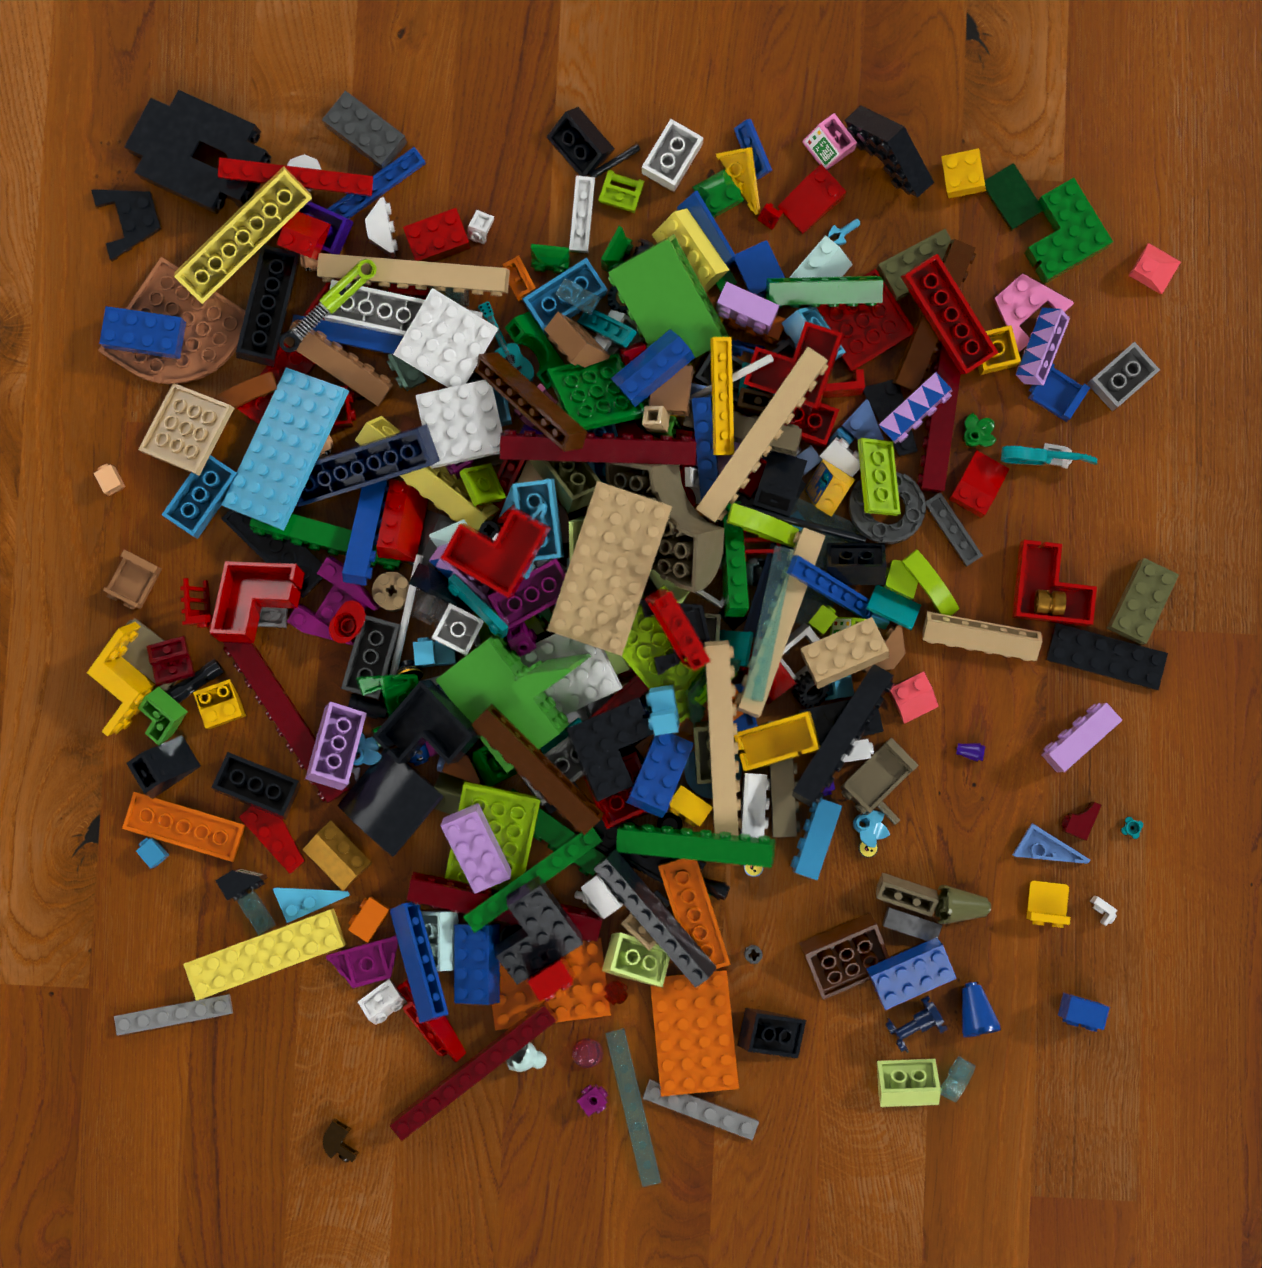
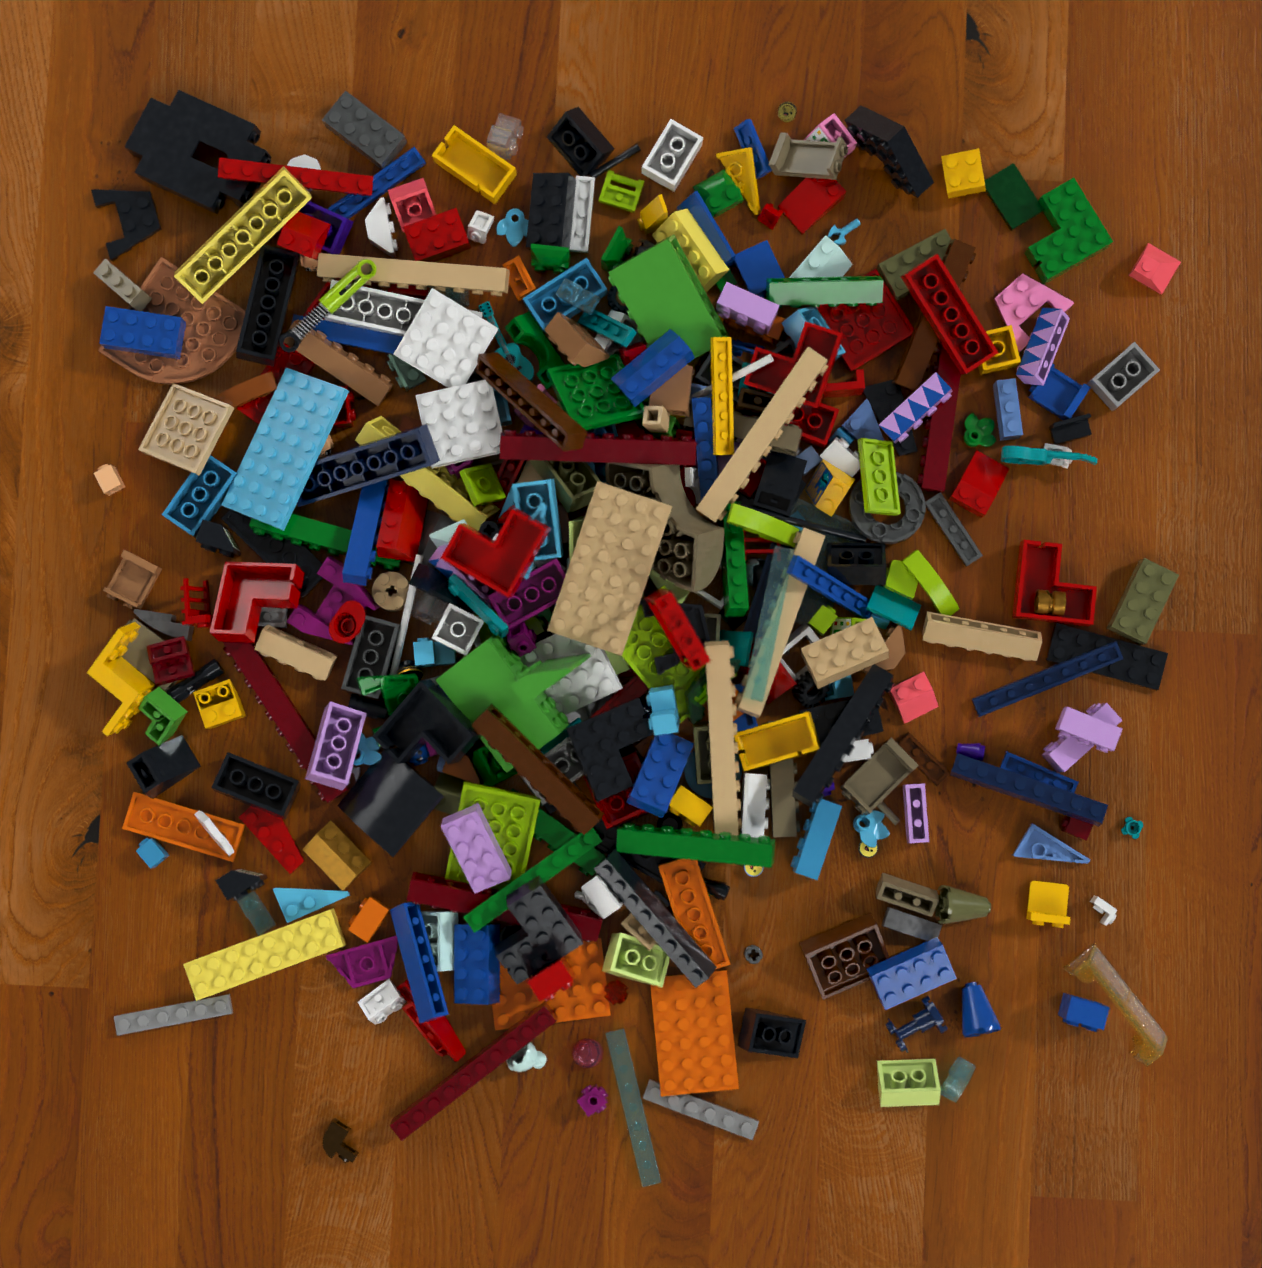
none -> dark tan brick [93,259,152,311]
none -> flat silver slope [134,609,194,641]
none -> white tile [194,810,234,856]
none -> black slope [196,519,241,558]
none -> tan brick [255,624,338,681]
none -> coral slope [388,178,436,232]
none -> yellow piece [432,125,517,204]
none -> clear brick [486,113,524,161]
none -> medium azure plate [497,208,529,247]
none -> black brick [526,173,576,251]
none -> yellow slope [637,194,668,235]
none -> dark tan panel [768,132,848,180]
none -> clear smoke tile [778,102,797,122]
none -> reddish brown tile [897,732,951,786]
none -> lavender brick [902,783,929,843]
none -> dark blue brick [950,753,1108,827]
none -> dark blue tile [972,641,1123,717]
none -> medium blue brick [993,378,1023,441]
none -> blue plate [999,752,1079,793]
none -> black panel [1049,413,1092,445]
none -> lavender brick [1055,707,1122,753]
none -> clear yellow windscreen [1063,944,1168,1067]

